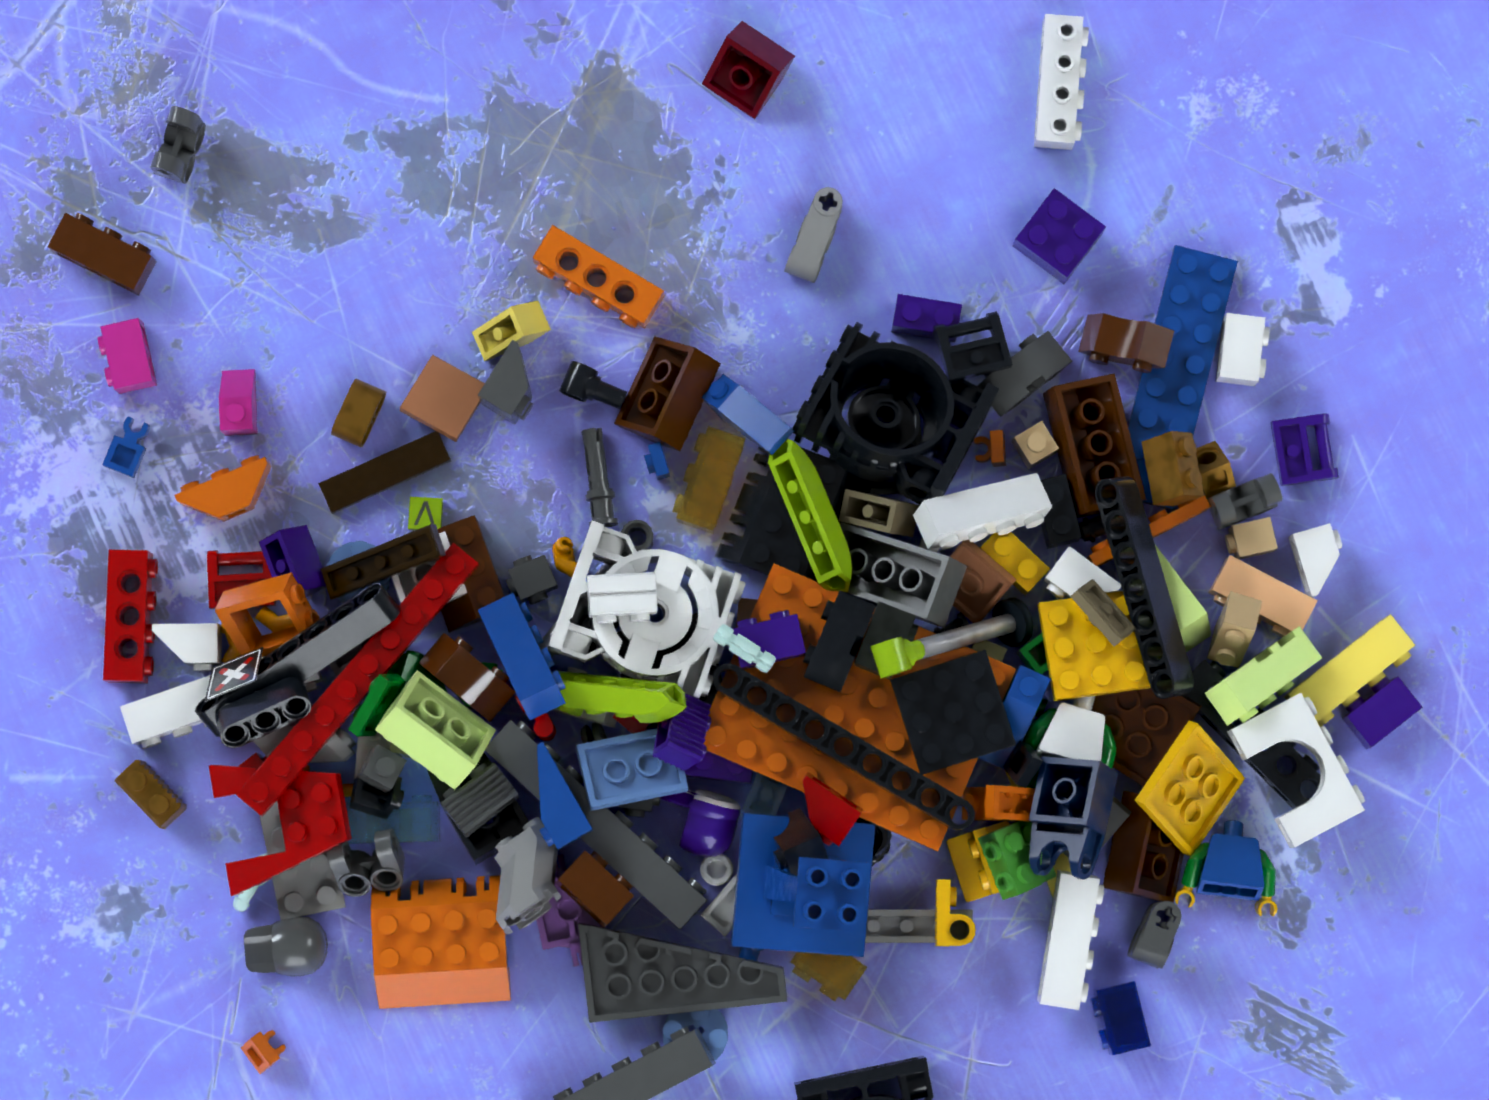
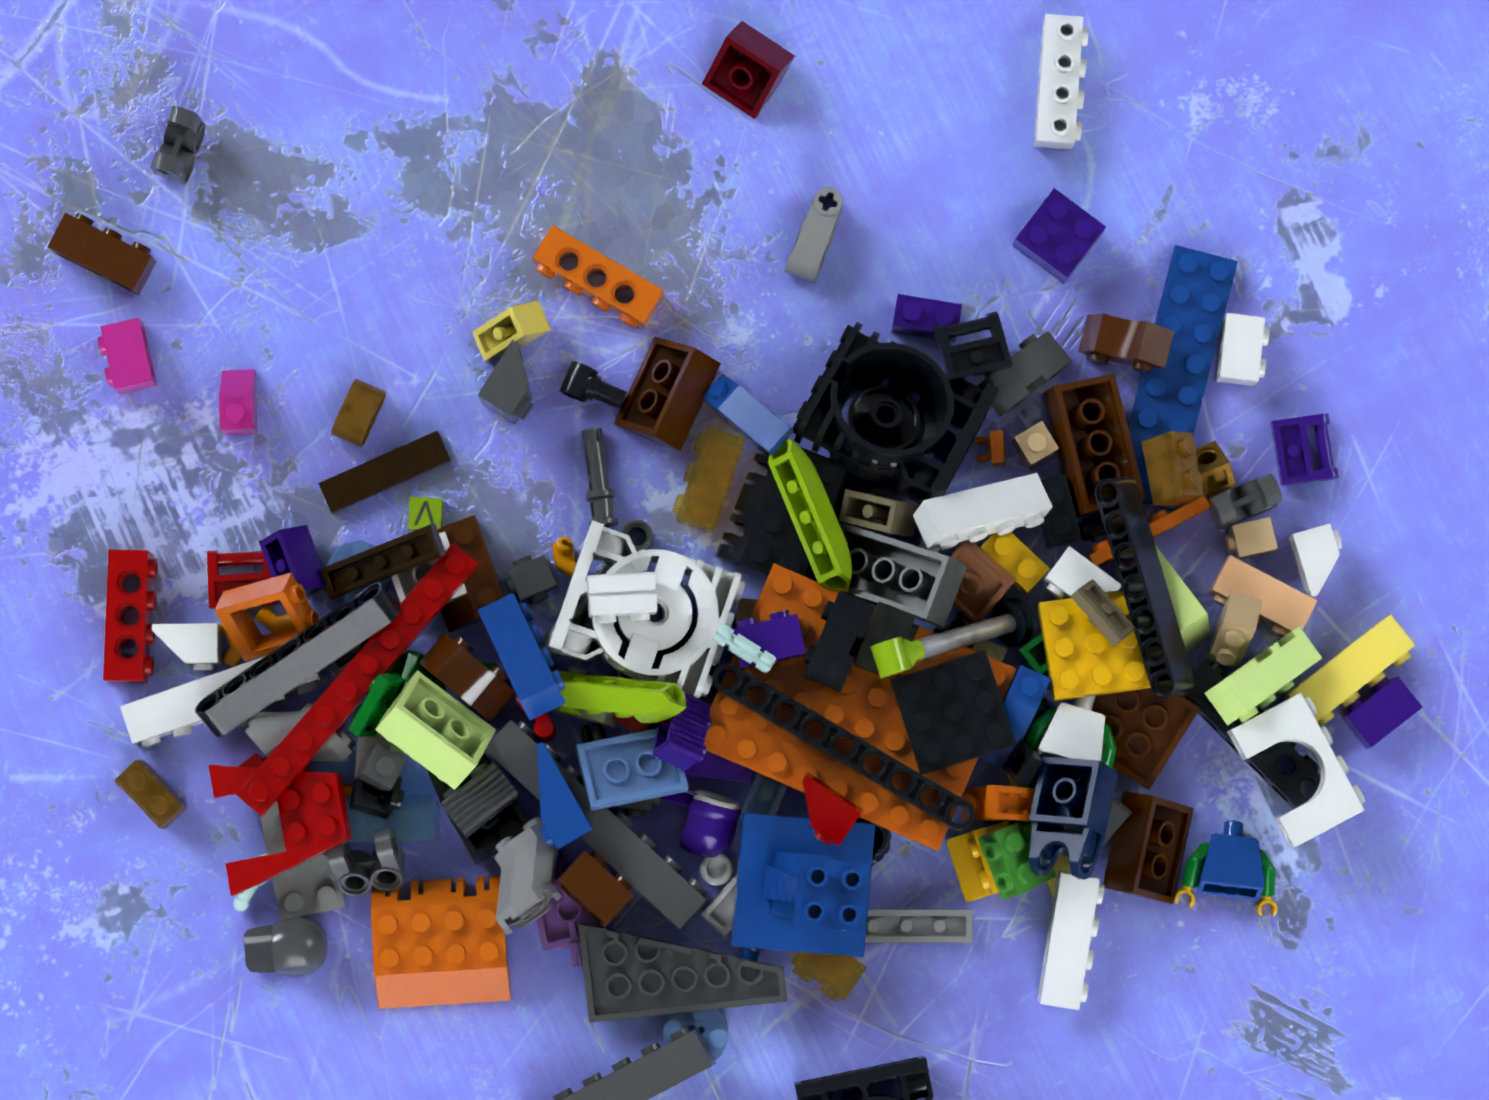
blue plate [102,416,150,478] -> none
orange slope [174,455,271,522] -> none
sticker [204,647,263,702] -> none
black beam [215,677,311,748] -> none
orange tile [241,1030,286,1074] -> none
nougat tile [400,355,485,442] -> none
blue plate [644,442,670,480] -> none
black arch [773,808,828,876] -> none
yellow plate [935,879,976,947] -> none
clear blue brick [1090,981,1151,1055] -> none
dark grey piece [1127,901,1181,969] -> none
yellow plate [1135,720,1245,856] -> none

